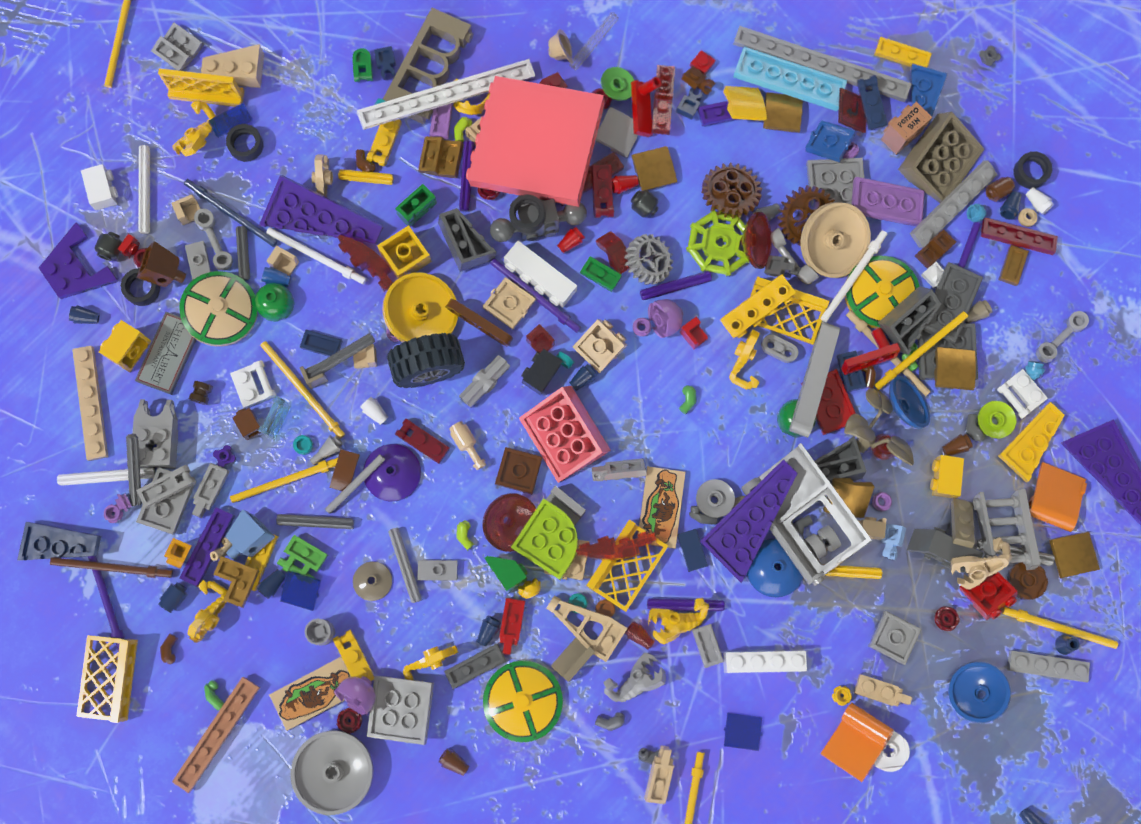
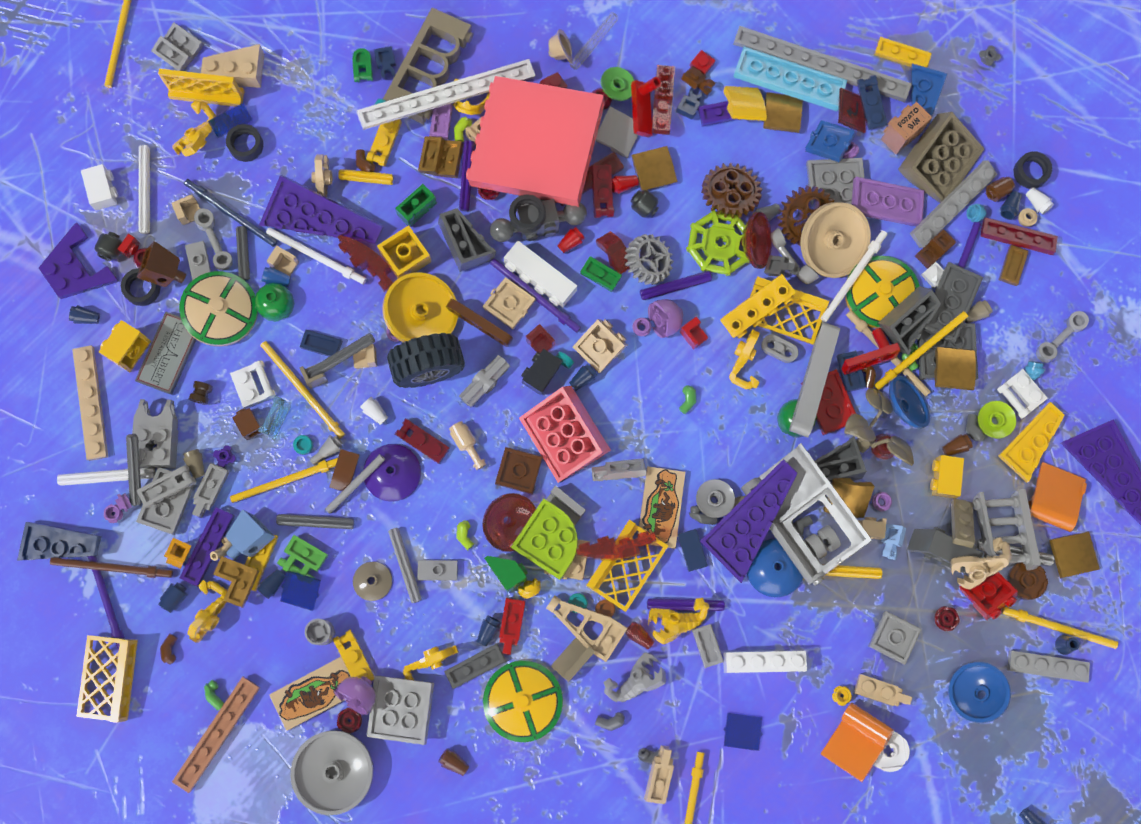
none -> dark tan cone [183,449,205,479]

